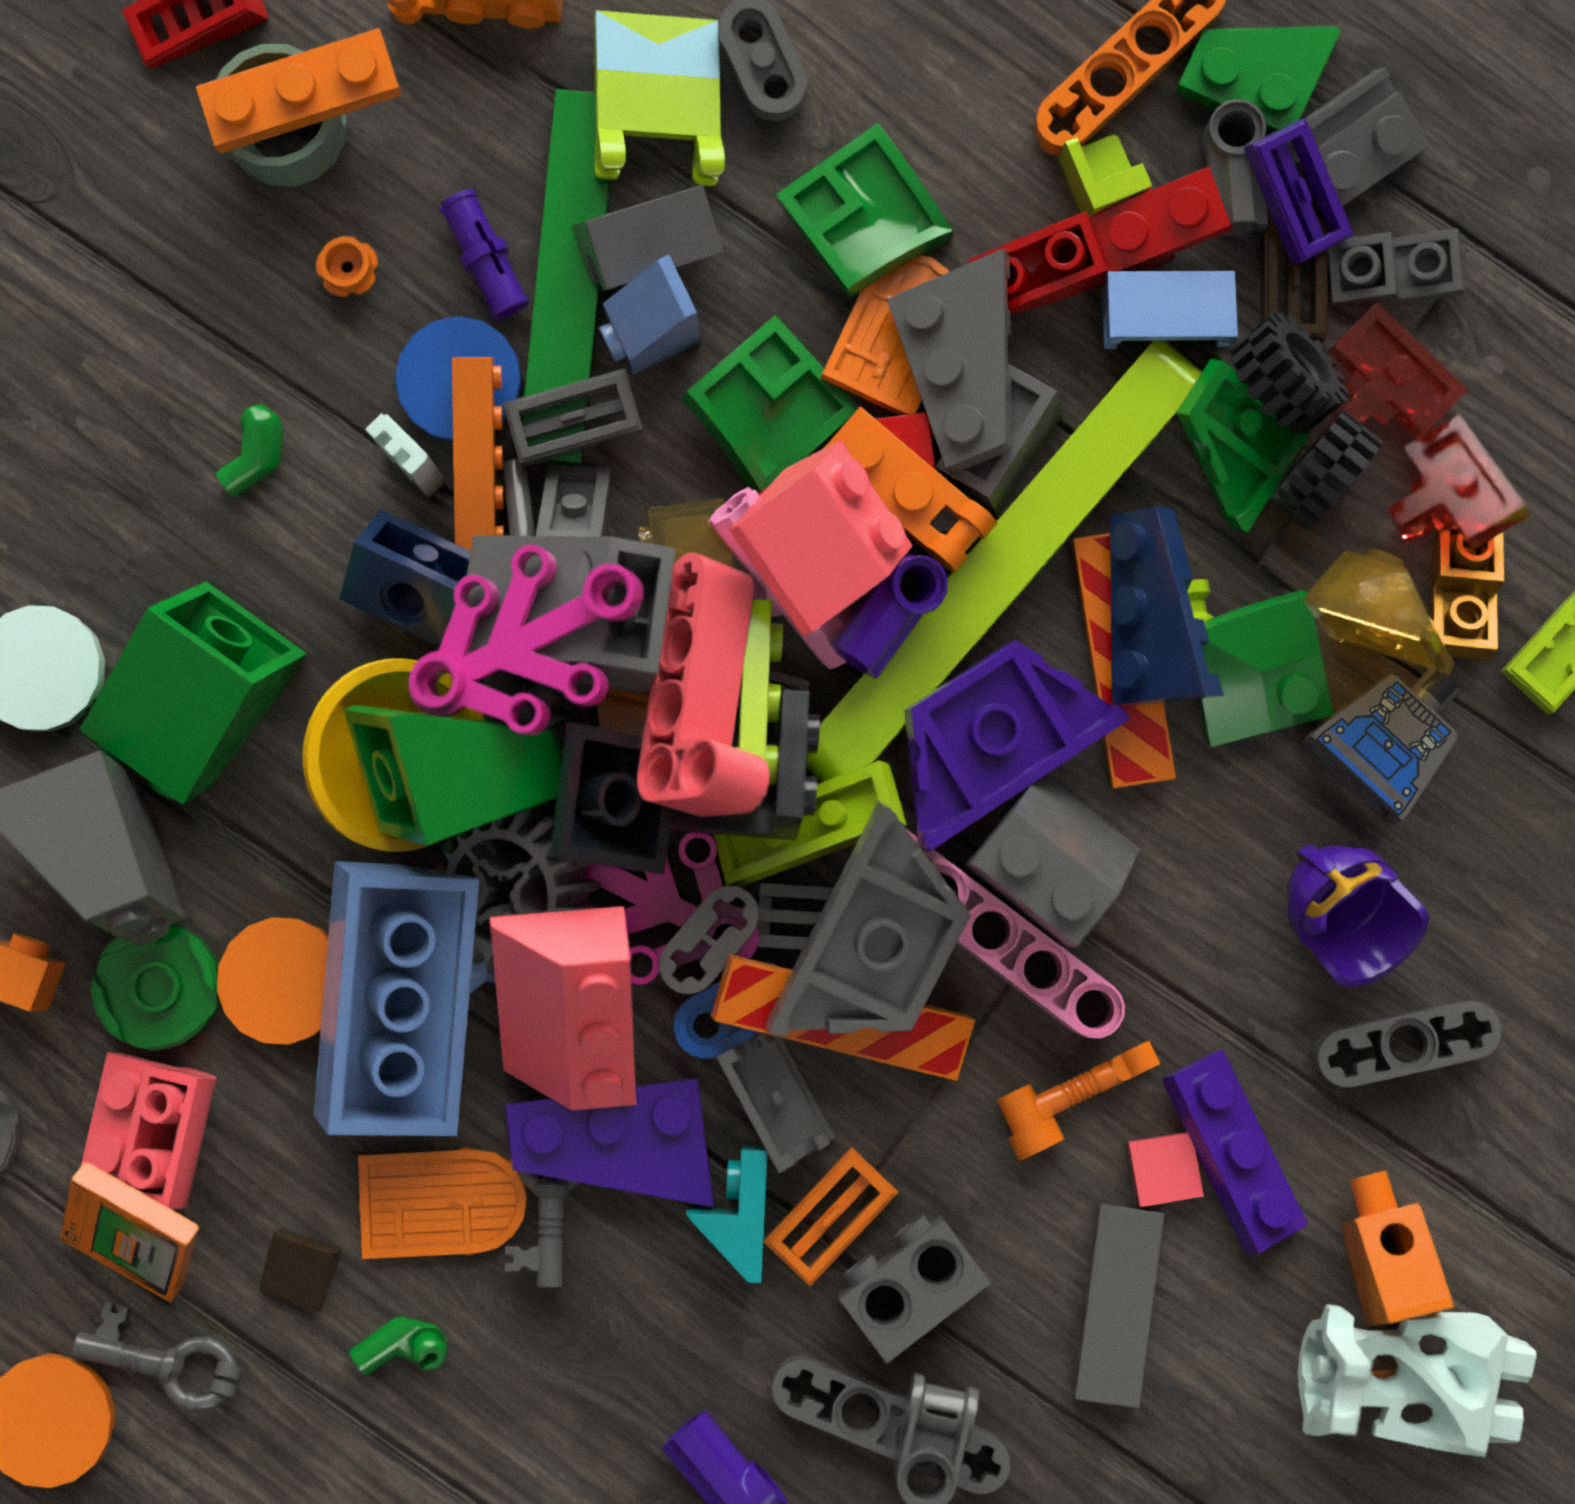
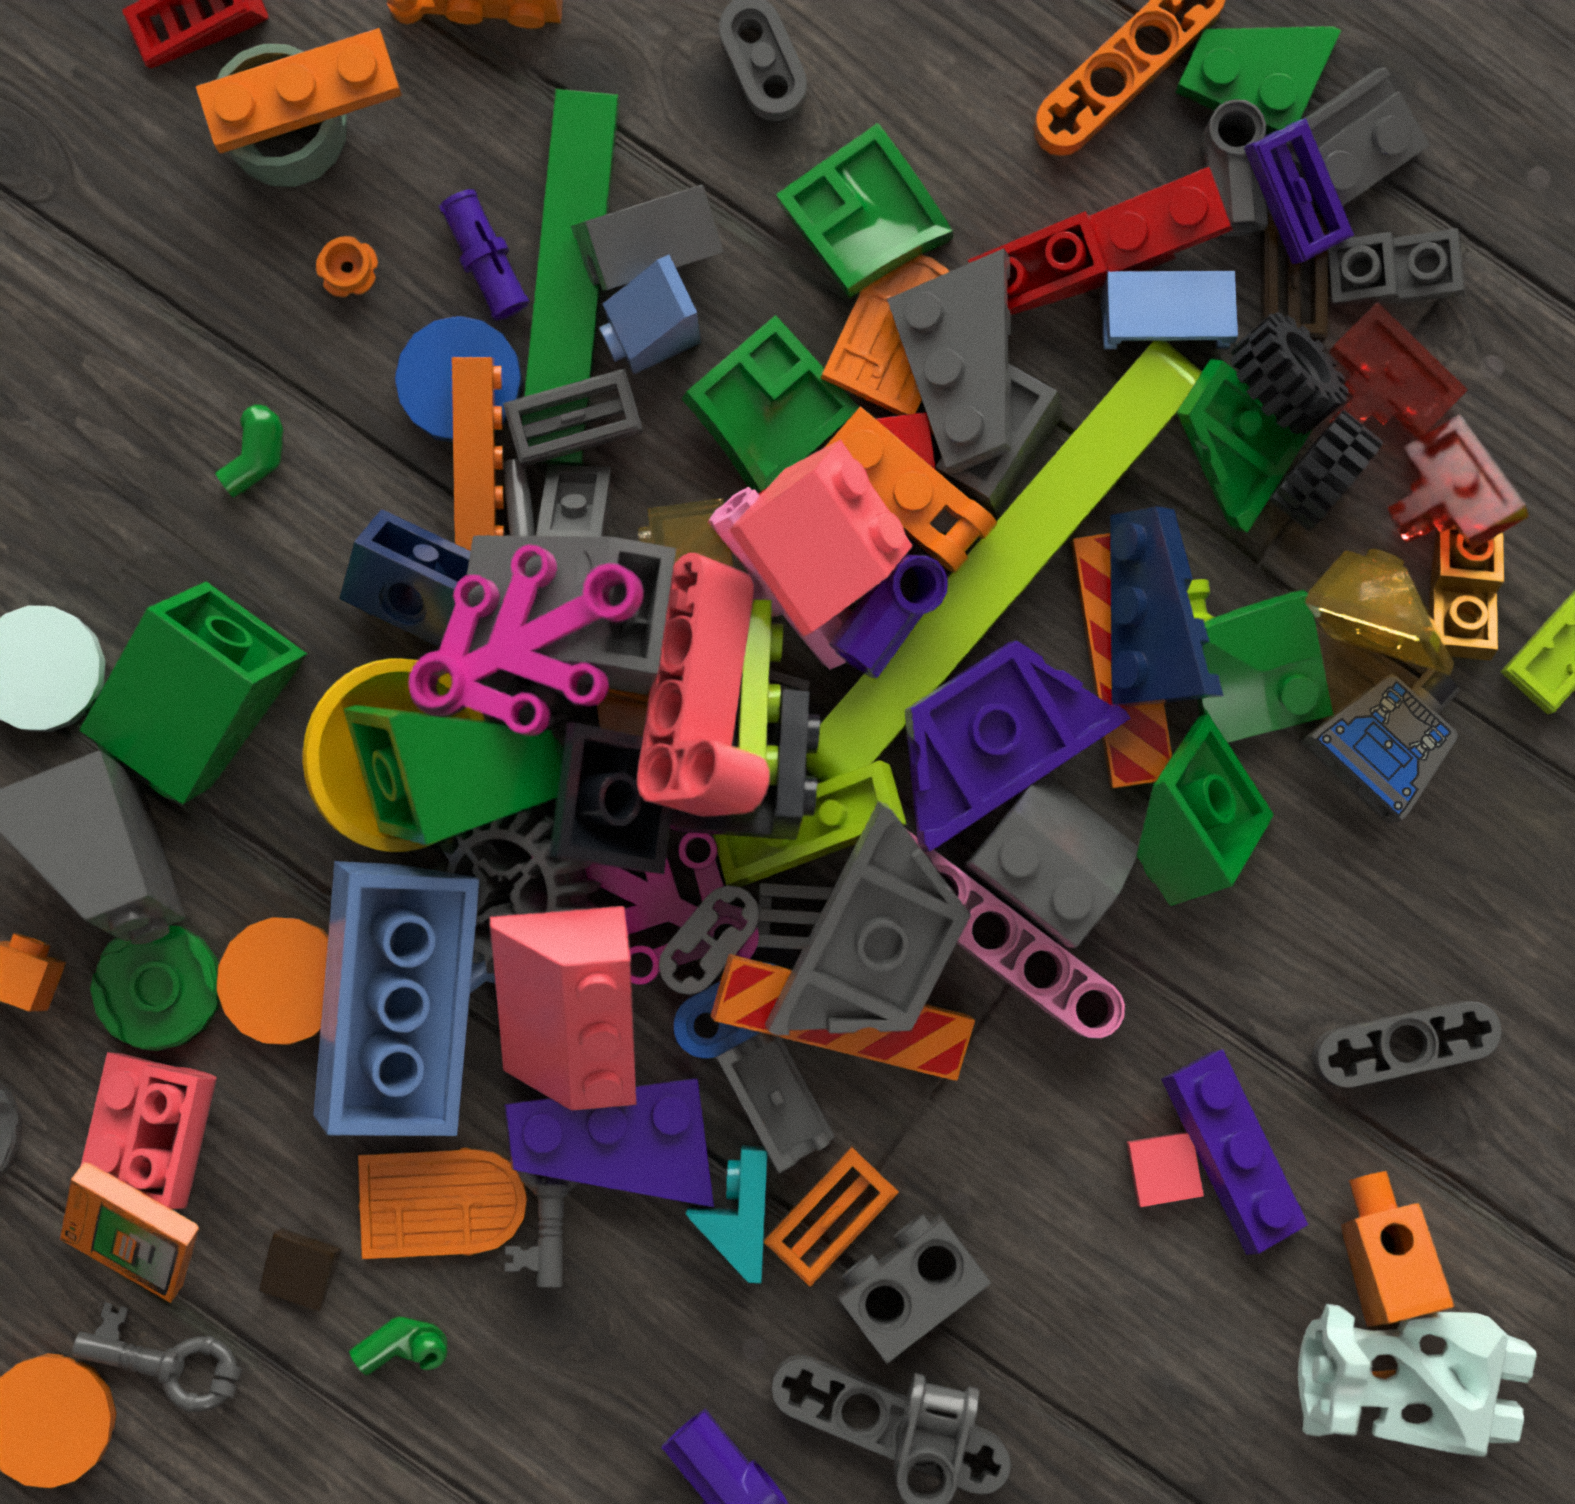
light aqua tile [365,413,444,498] -> none
lime flag [594,10,725,187] -> none
orange brick [996,1041,1160,1161] -> none
lime panel [1058,135,1152,216] -> none
dark grey tile [1073,1202,1165,1408] -> none
dark purple helmet [1287,844,1429,987] -> none
none -> green slope [1136,713,1274,906]

